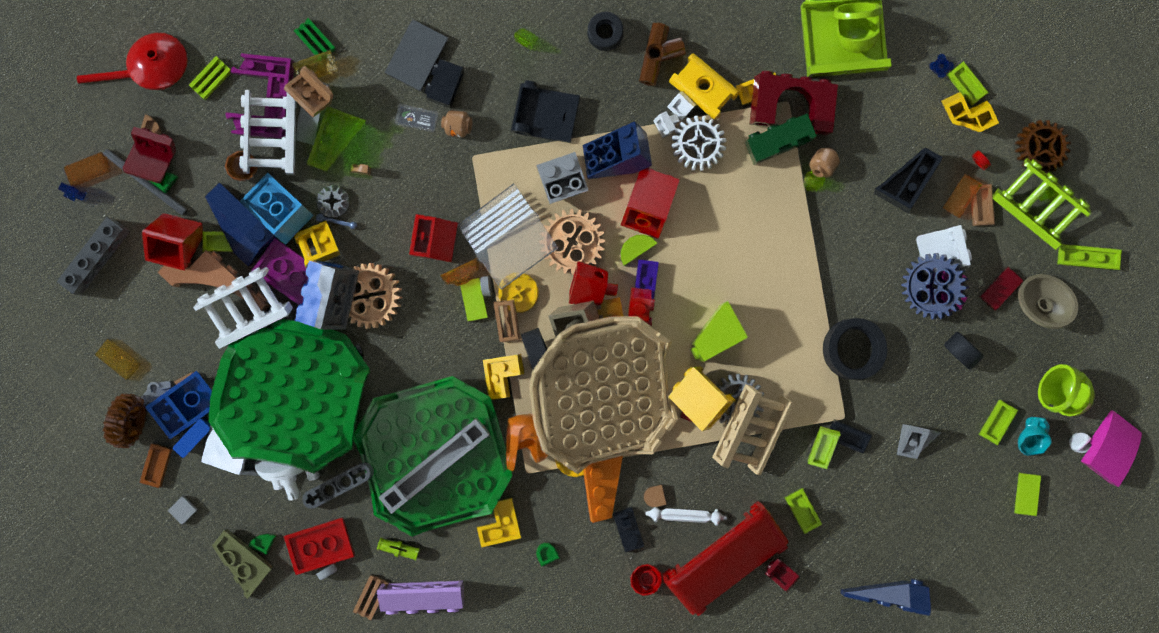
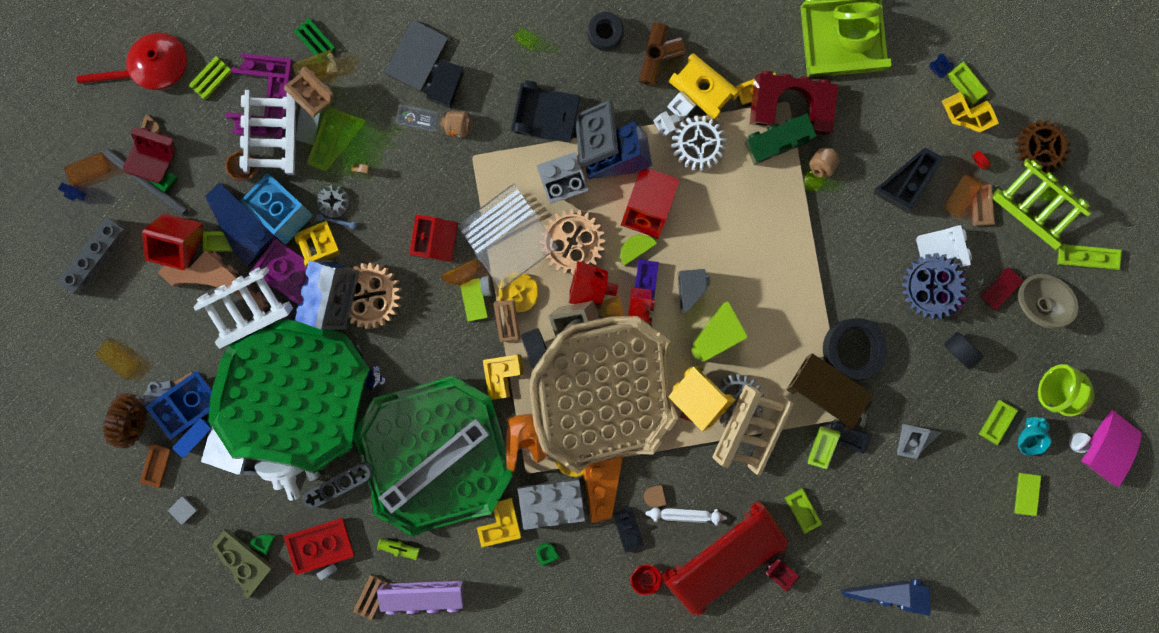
none -> plate [366,366,386,390]
none -> light grey piece [518,477,585,530]
none -> dark grey tile [576,100,618,167]
none -> dark grey slope [677,269,710,313]
none -> dark brown panel [786,353,874,431]

